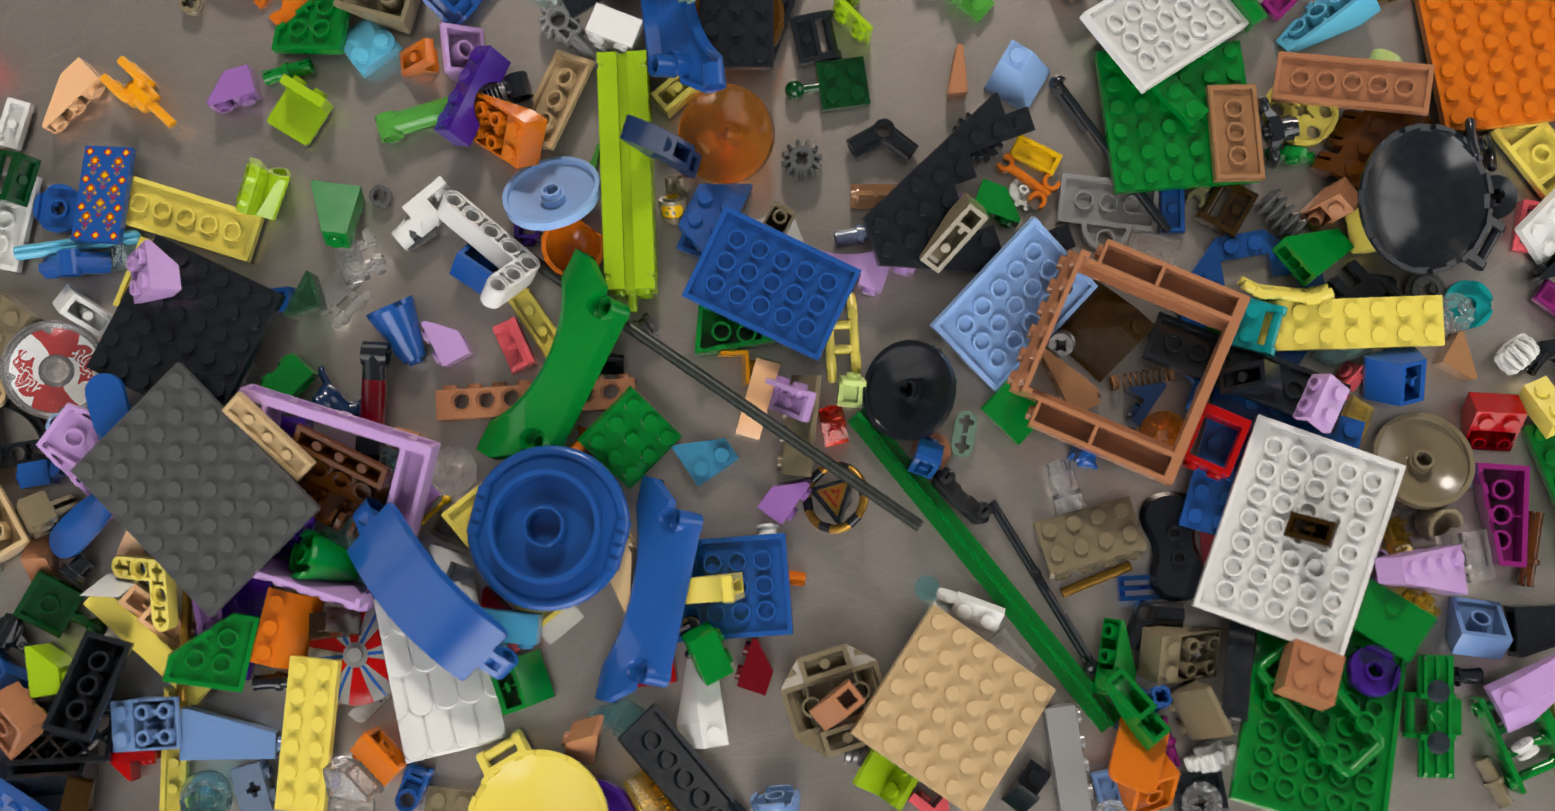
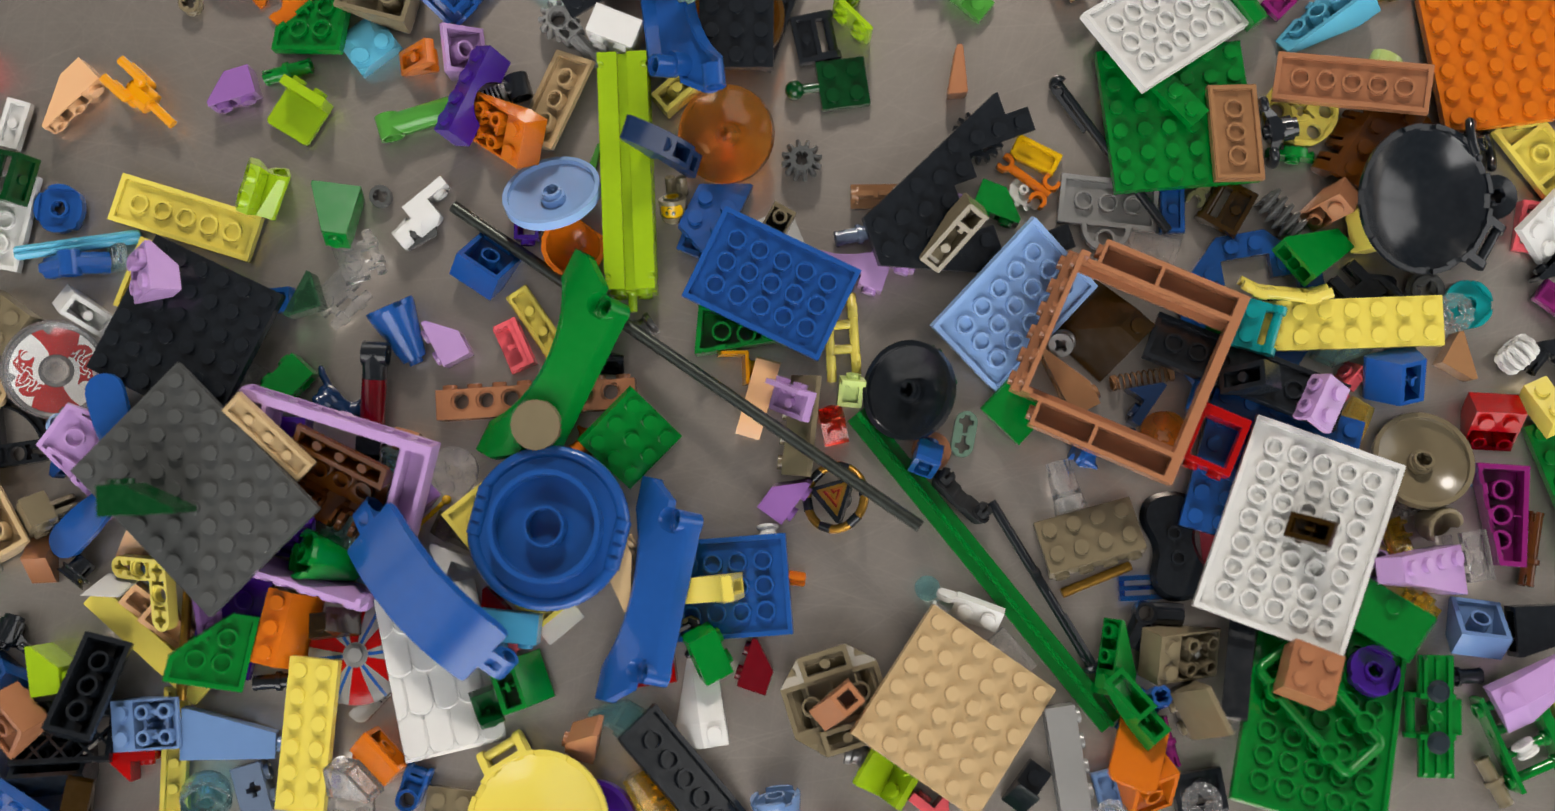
dark green plate [12,569,107,638] -> none
blue brick [16,459,61,490] -> none
blue tile [71,146,137,244] -> none
white beam [437,190,540,308] -> none
dark azure wing [671,438,739,487] -> none
black piece [846,118,919,164] -> none
light blue slope [984,40,1051,109] -> none
white gear [1183,739,1237,774] -> none
none -> dark green slope [95,478,197,517]
none -> dark green bracket [468,684,505,730]
none -> dark tan tile [510,399,562,450]

